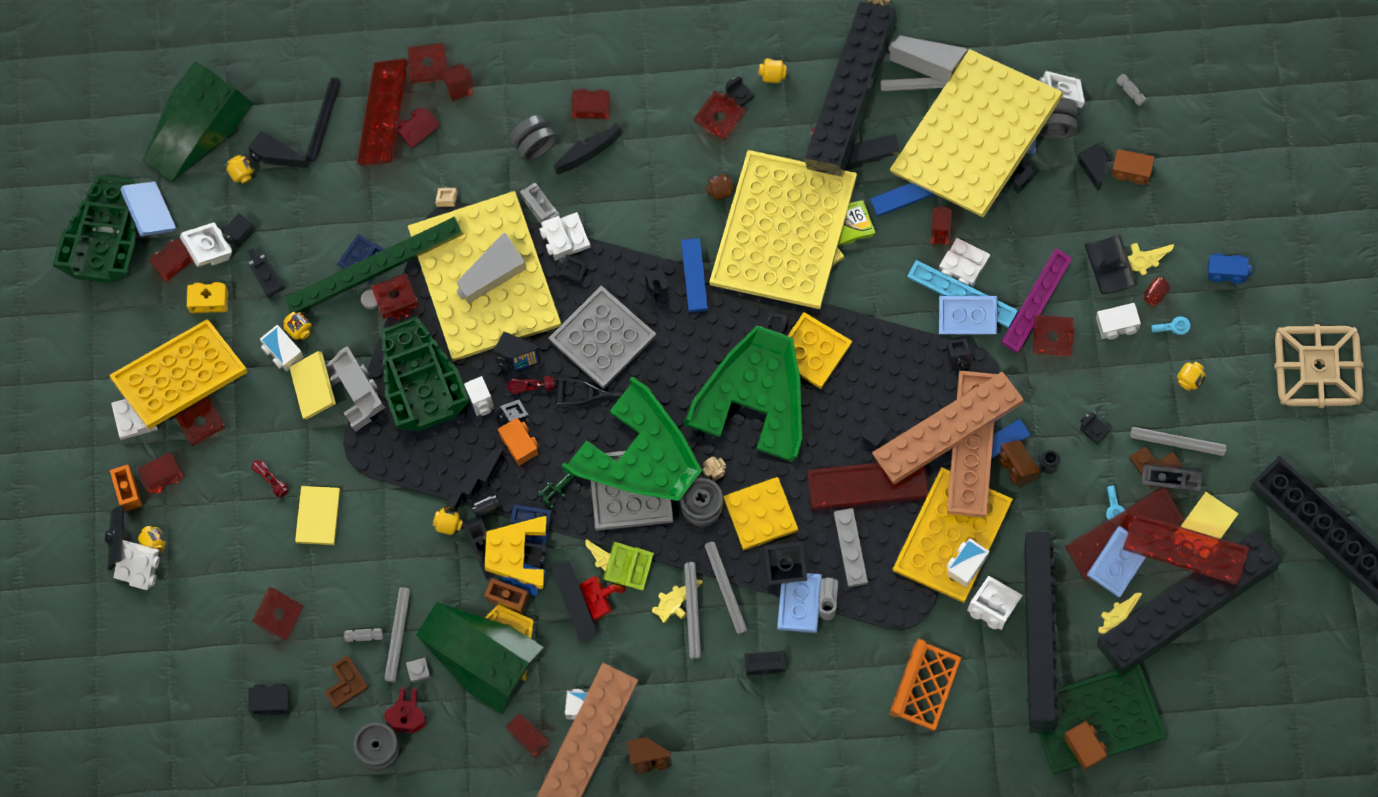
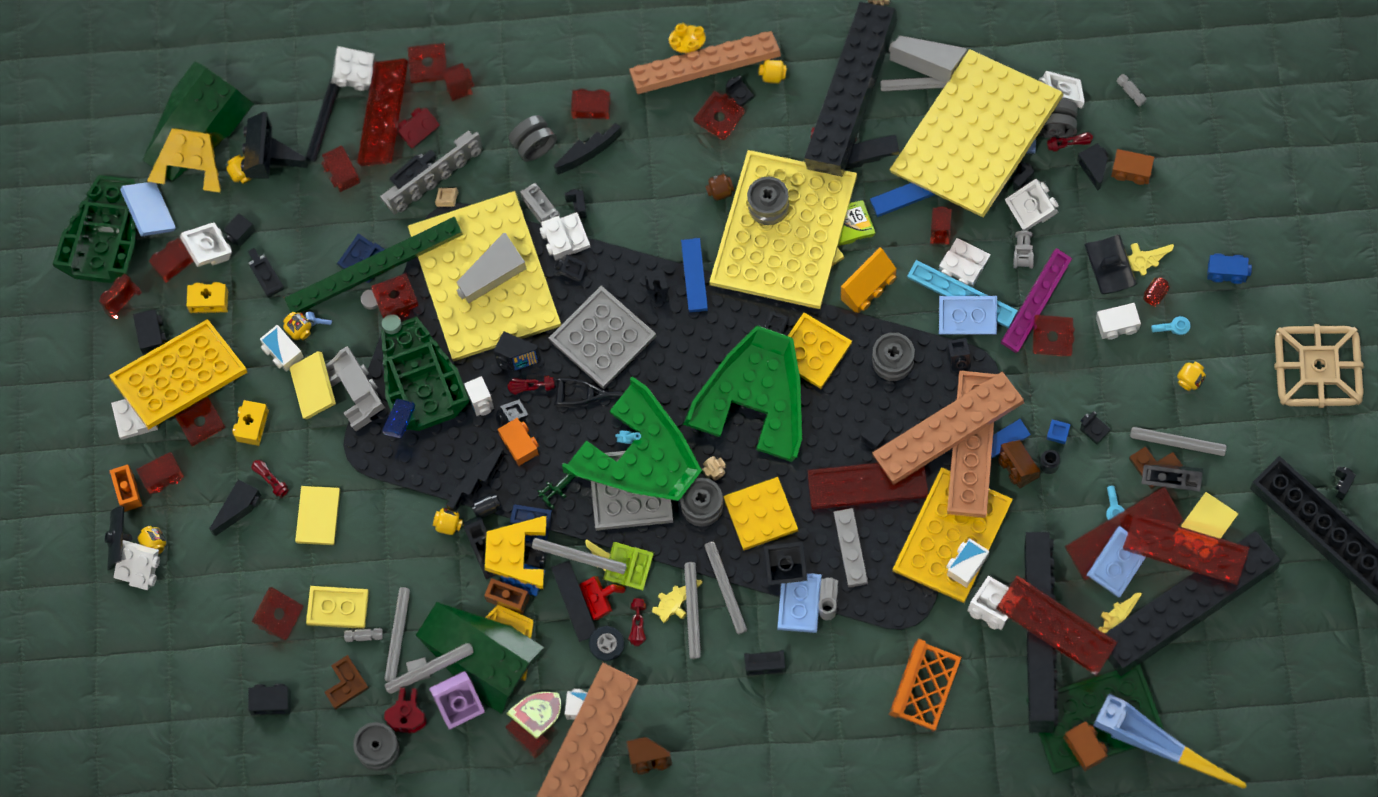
none -> clear red piece [99,273,142,319]
none -> black brick [133,309,167,355]
none -> yellow wing [148,128,221,192]
none -> black slope [209,480,261,536]
none -> yellow brick [233,400,269,446]
none -> black slope [241,112,273,178]
none -> medium blue hand [305,312,332,327]
none -> light yellow tile [306,586,369,629]
none -> clear red brick [321,145,360,192]
none -> white plate [331,46,374,91]
none -> light grey bracket [380,131,483,215]
none -> sand green tile [382,315,402,334]
none -> clear blue tile [383,399,415,439]
none -> light grey axle [385,643,473,694]
none -> black hinge [389,149,437,189]
none -> lavender brick [429,671,485,729]
none -> shield [507,692,561,738]
none -> light grey axle [532,538,627,574]
none -> black bracket [565,189,587,219]
none -> black wheel [589,626,624,661]
none -> medium azure plate [615,431,641,444]
none -> dark red piece [628,598,646,646]
none -> nougat plate [629,31,781,94]
none -> yellow dish [669,23,706,53]
none -> dark grey wheel [747,176,789,225]
none -> light orange slope [841,247,897,313]
none -> dark grey wheel [872,333,915,381]
none -> clear red plate [996,576,1117,675]
none -> white plate [1005,179,1059,231]
none -> light grey connector [1013,230,1033,269]
none -> dark red piece [1047,132,1093,152]
none -> blue plate [1047,419,1071,444]
none -> medium blue plate [1094,694,1246,788]
none -> black bracket [1335,466,1356,500]

